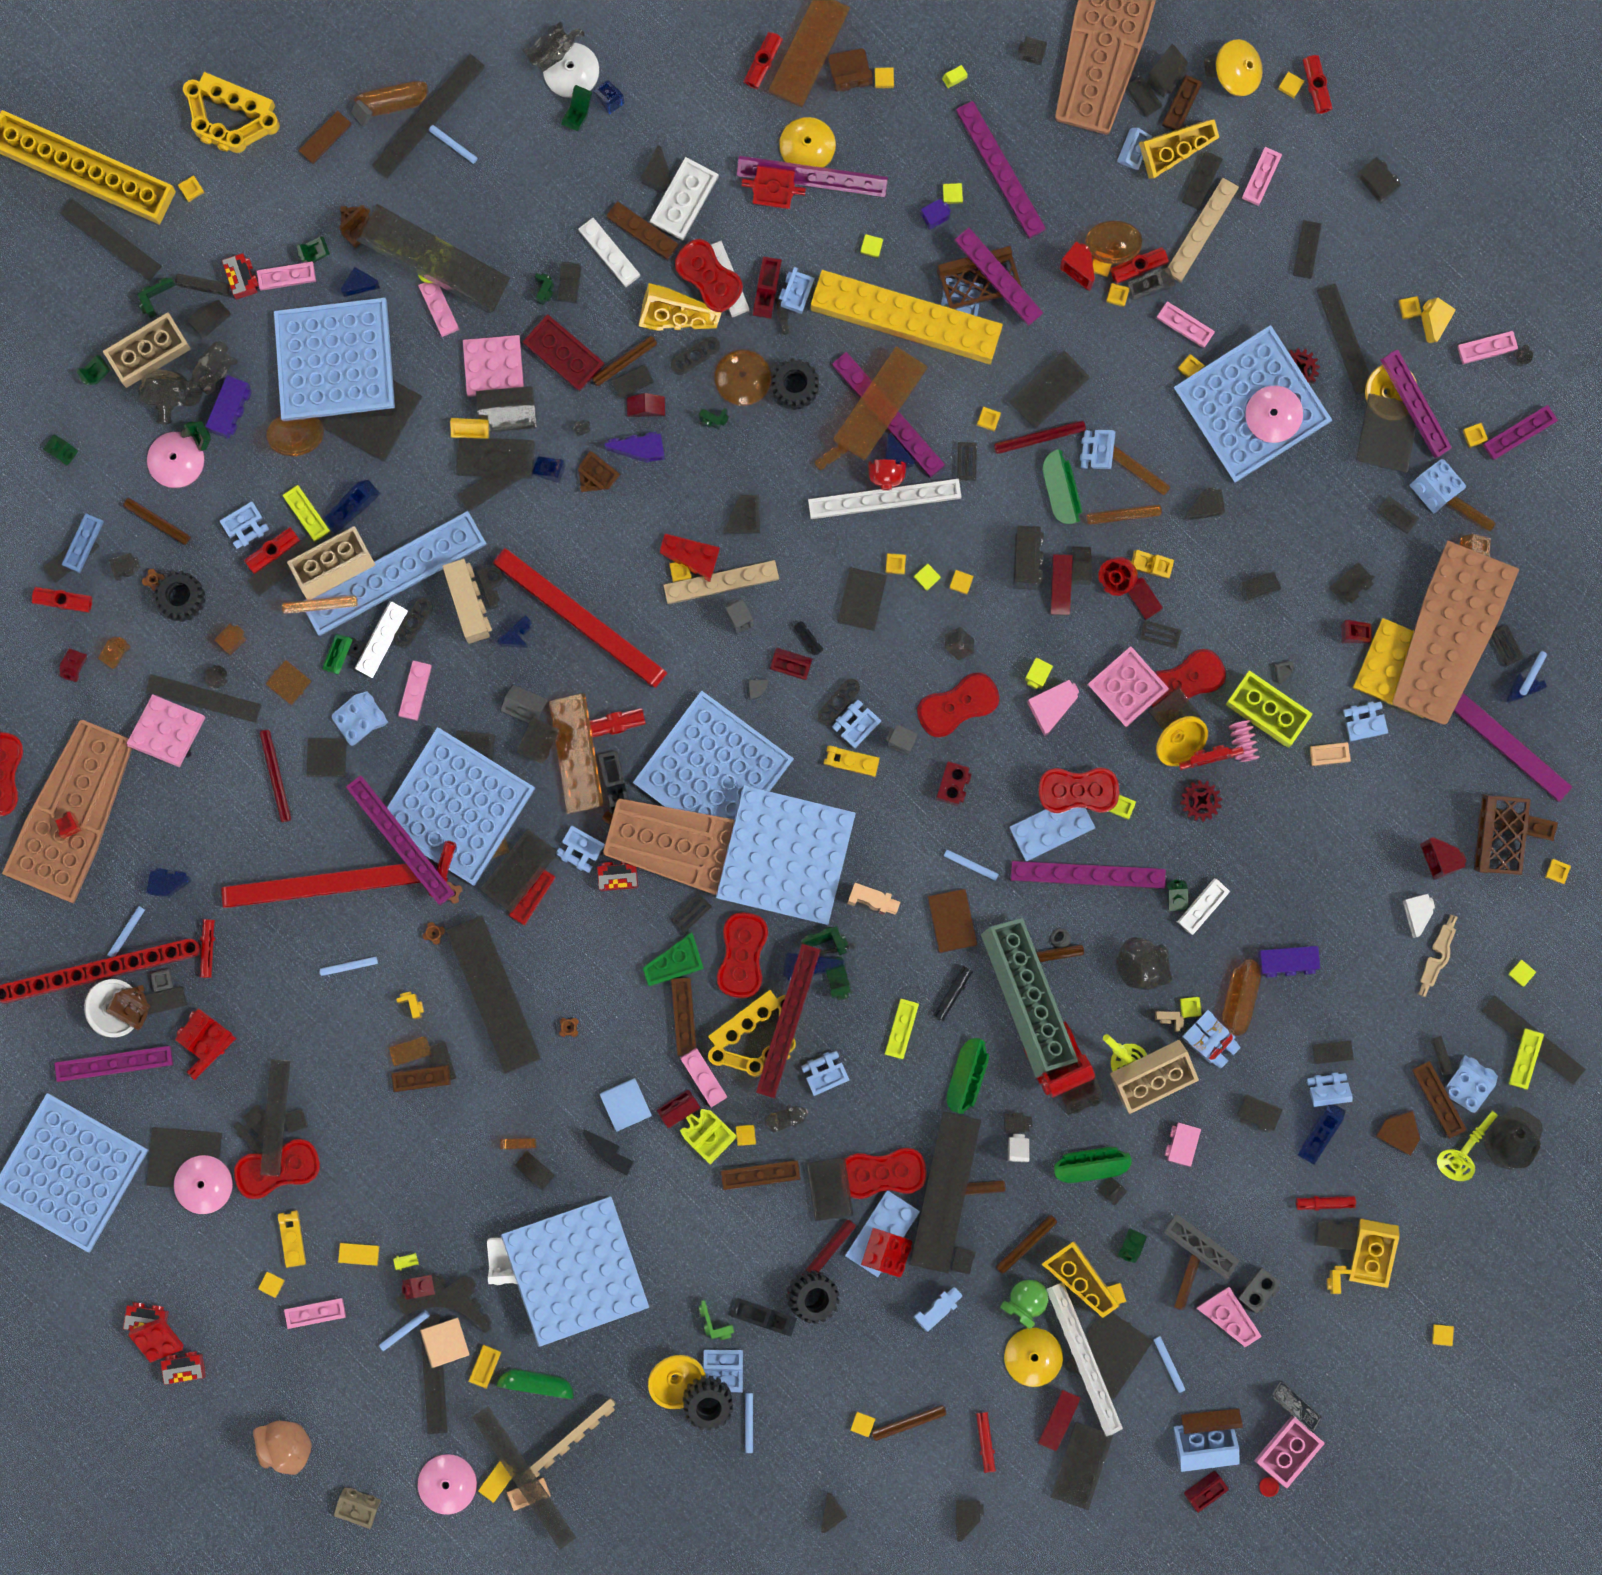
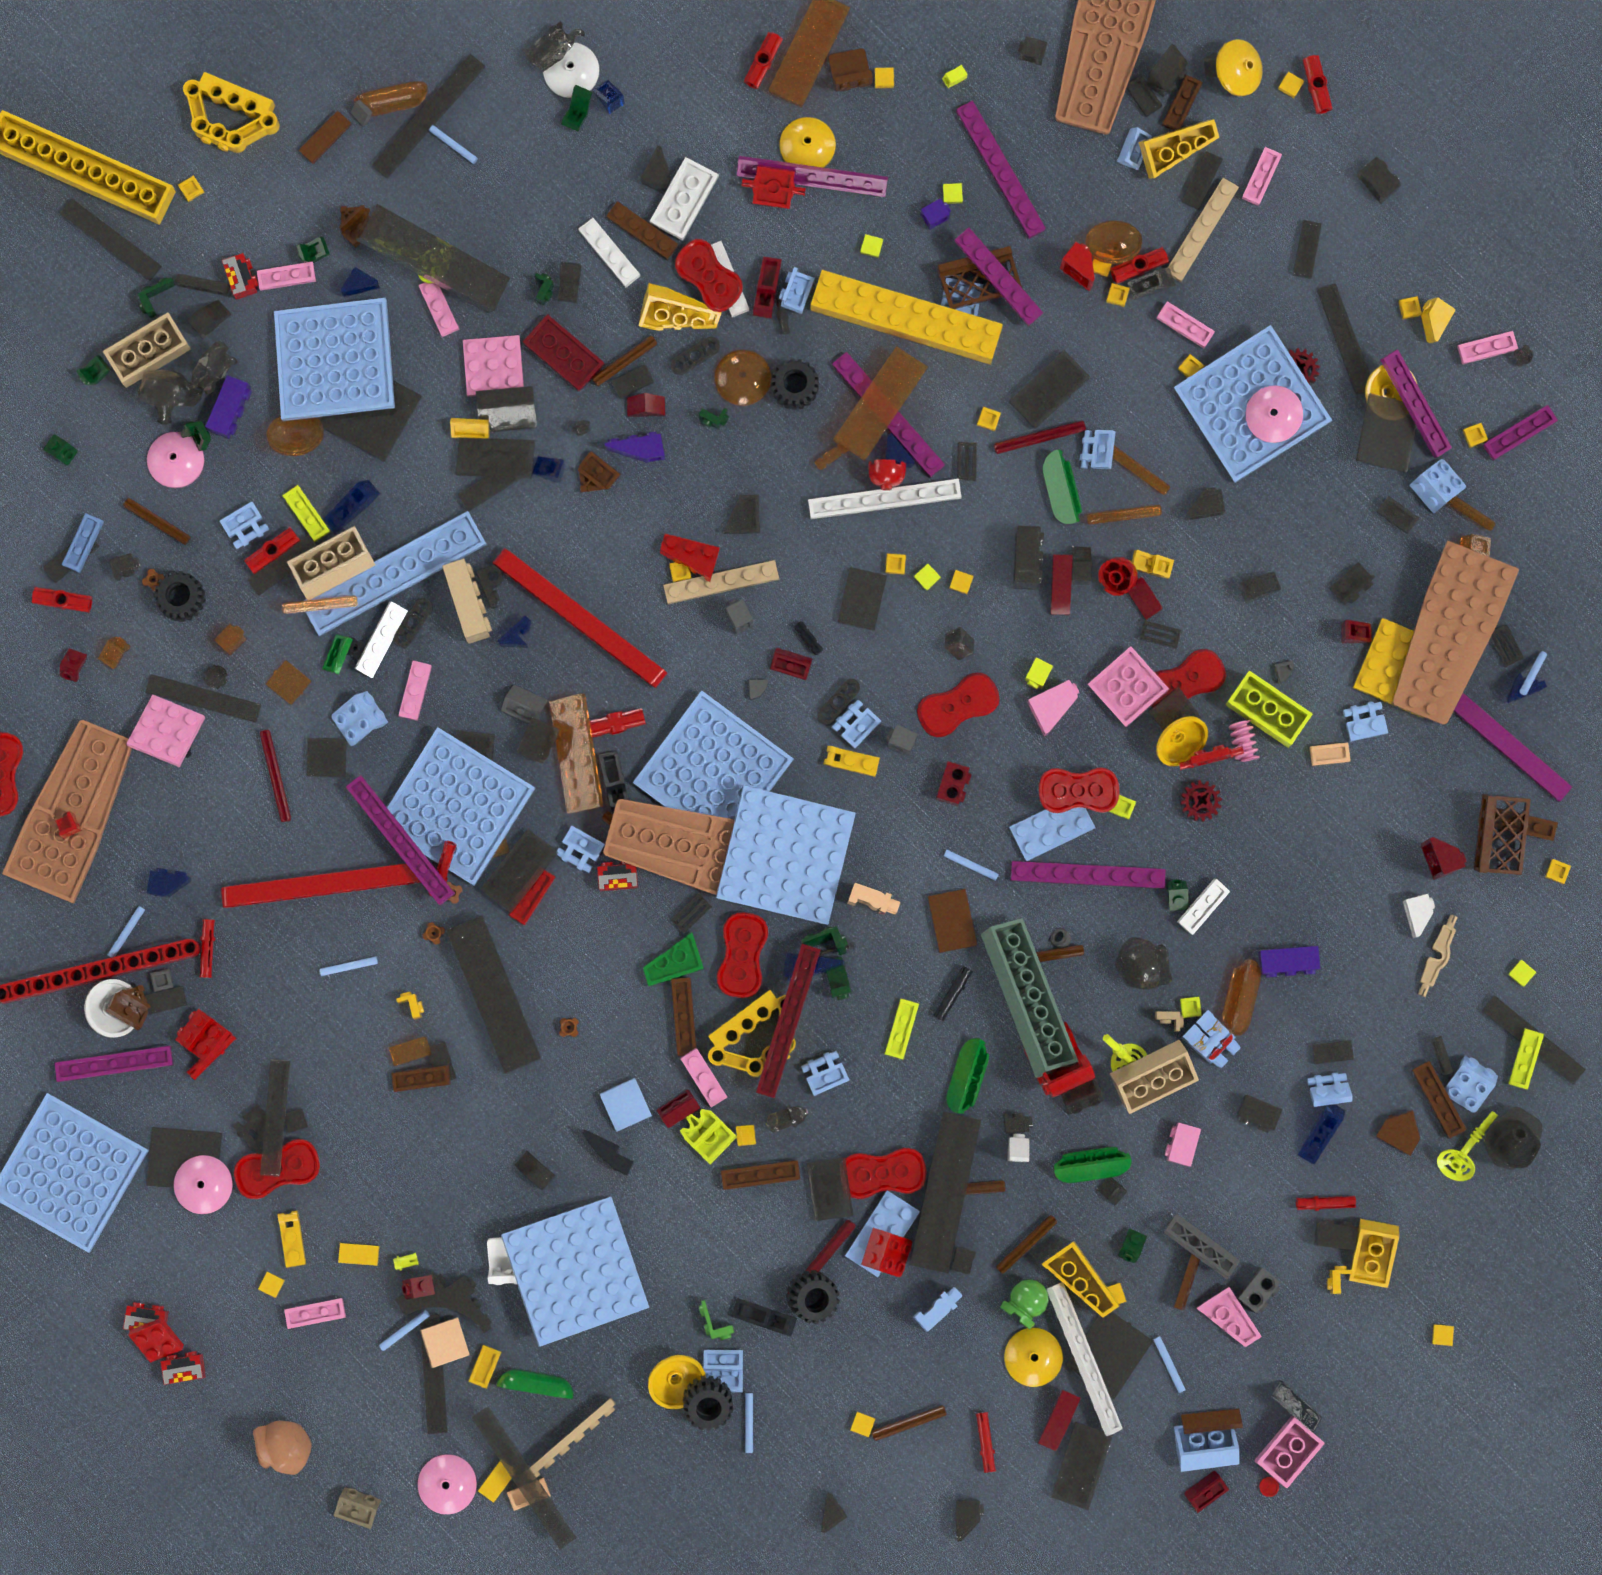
clear orange beam [499,1138,537,1150] -> none

